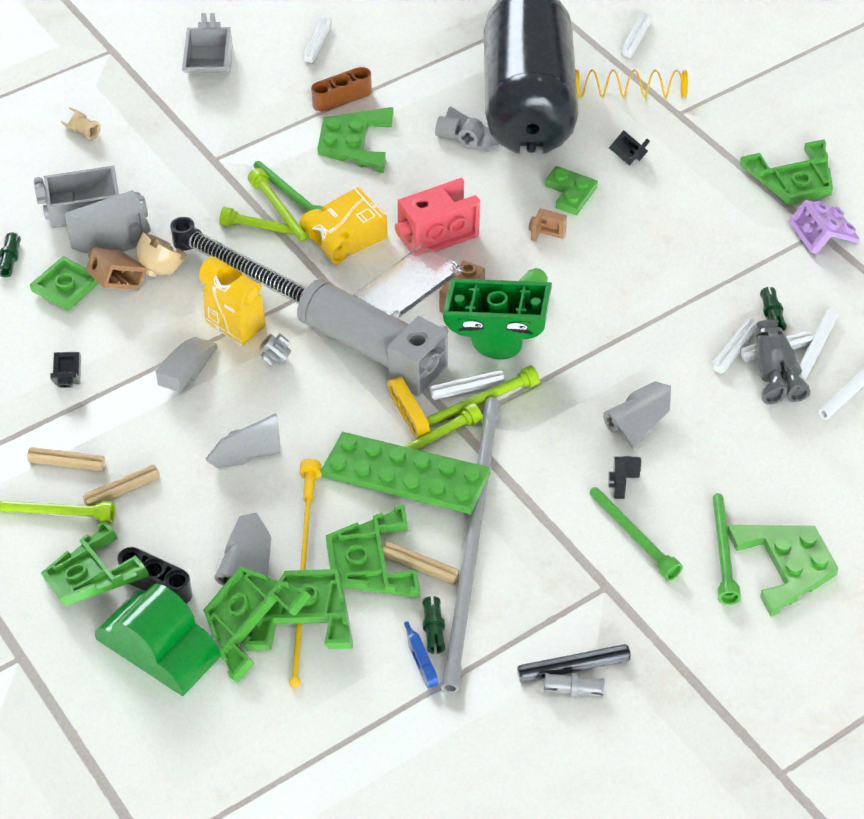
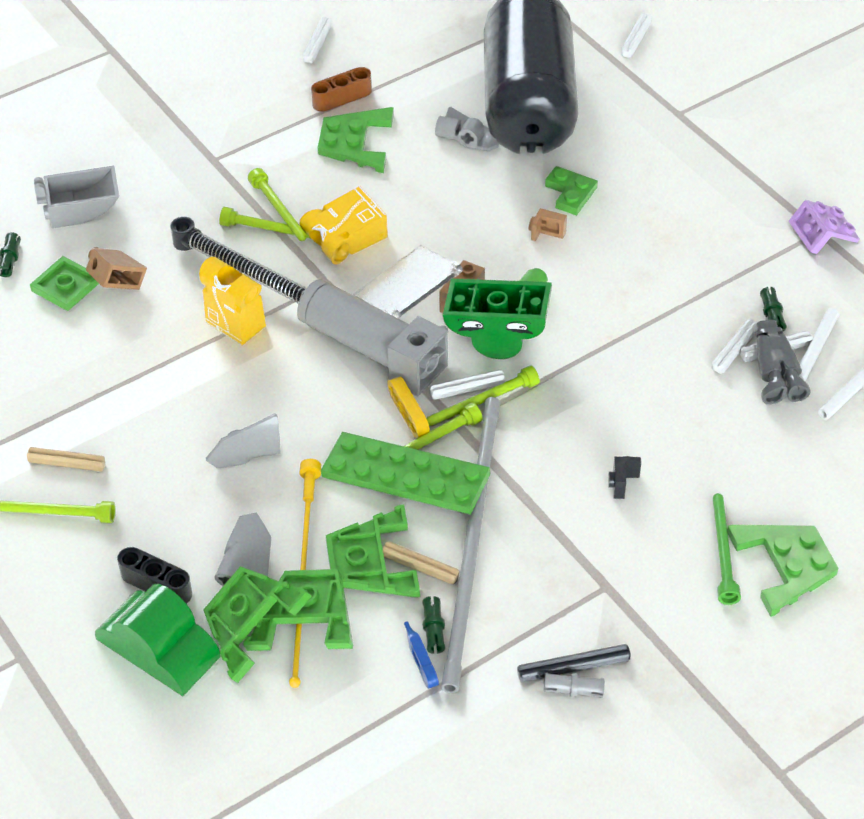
bright green wing [41,520,149,607] -> none
black bracket [50,352,81,388] -> none
tan piece [60,107,101,141] -> none
light grey piece [64,190,151,253] -> none
tan axle [83,465,160,506] -> none
tan cylinder [136,232,187,278] -> none
light grey slope [155,337,217,393] -> none
light grey piece [182,13,233,73] -> none
bright green piece [253,161,323,212] -> none
light grey gear [259,333,291,365] -> none
coral torso [395,178,480,259] -> none
yellow piece [575,69,688,99] -> none
bright green piece [590,487,683,581] -> none
light grey panel [603,381,671,449] -> none
black bracket [609,130,650,166] -> none
bright green wing [740,139,833,205] -> none

